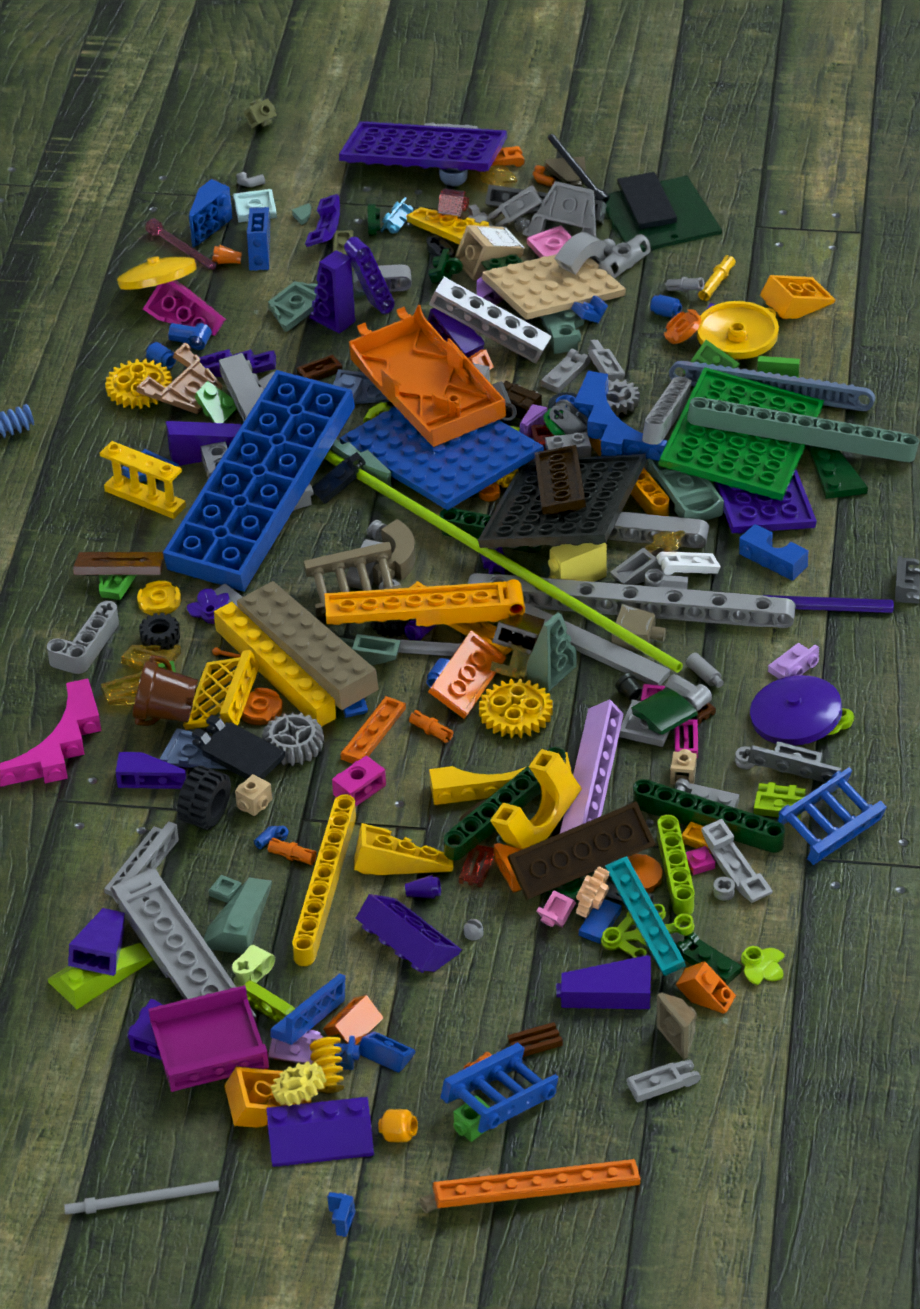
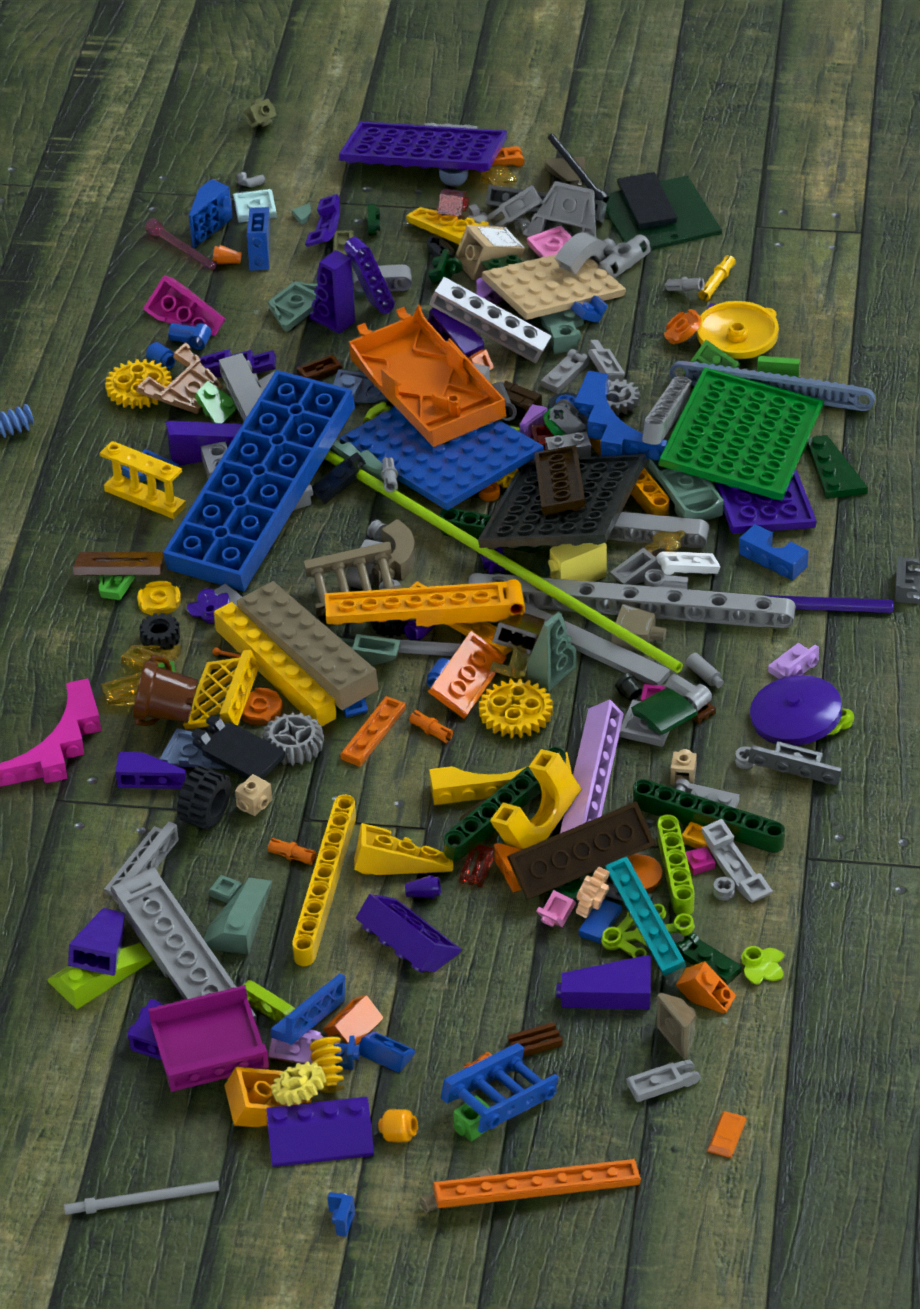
light grey beam [47,601,119,674] -> none
yellow dish [117,256,197,290] -> none
yellowish green piece [232,945,275,987] -> none
blue arm [254,825,289,849] -> none
dark pink brick [332,755,386,807] -> none
medium azure hinge [381,197,414,233] -> none
light grey hinge [464,919,483,940] -> none
orange arm [533,165,555,187] -> none
blue brick [650,295,682,318] -> none
dark pink tile [675,720,698,758] -> none
sand green beam [687,397,919,462] -> none
lime plate [754,782,806,820] -> none
light orange slope [760,275,836,320] -> none
blue fence [777,767,887,865] -> none
none -> light grey axle [381,457,398,492]
none -> orange tile [707,1111,747,1159]

